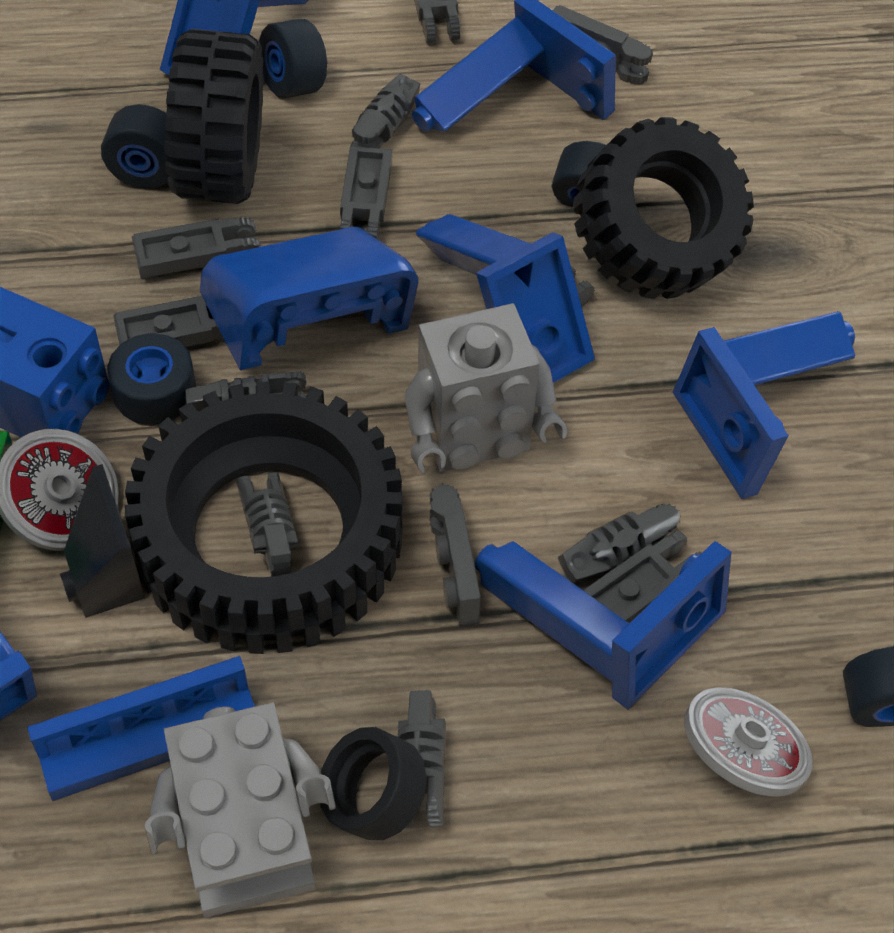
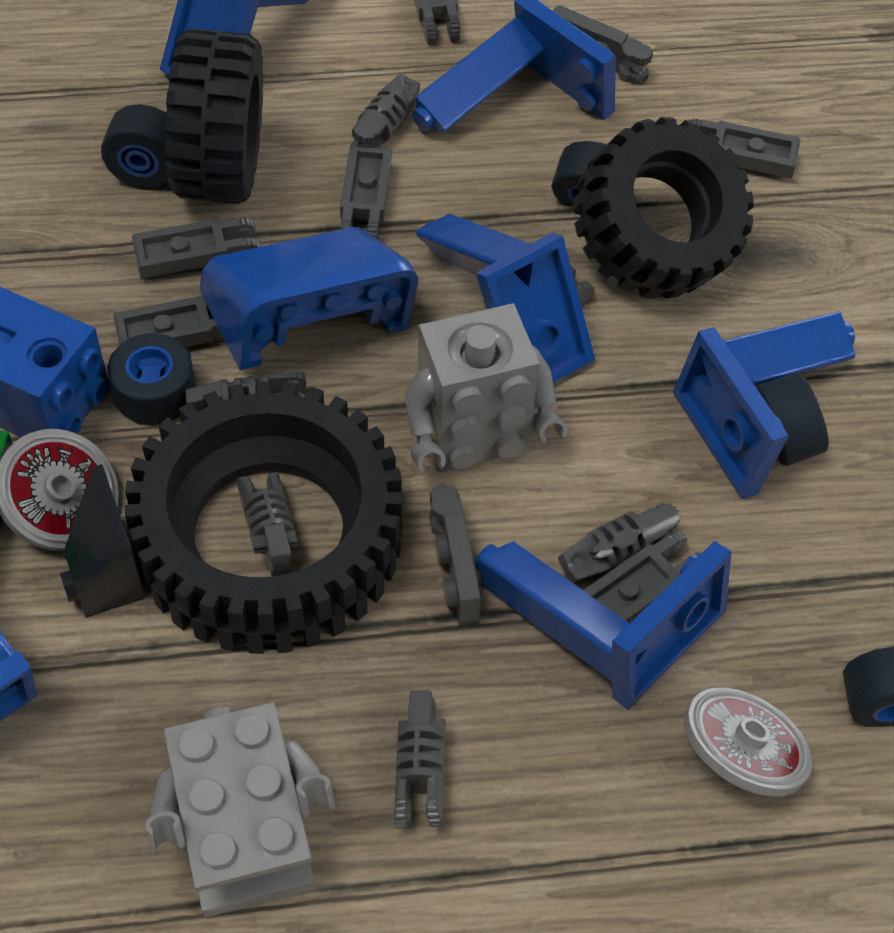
blue fence [27,656,255,801] -> none
black wheel [259,19,328,98] -> none
black tyre [320,727,427,840] -> none
none -> dark grey hinge [689,118,801,179]
none -> black wheel [756,373,829,466]

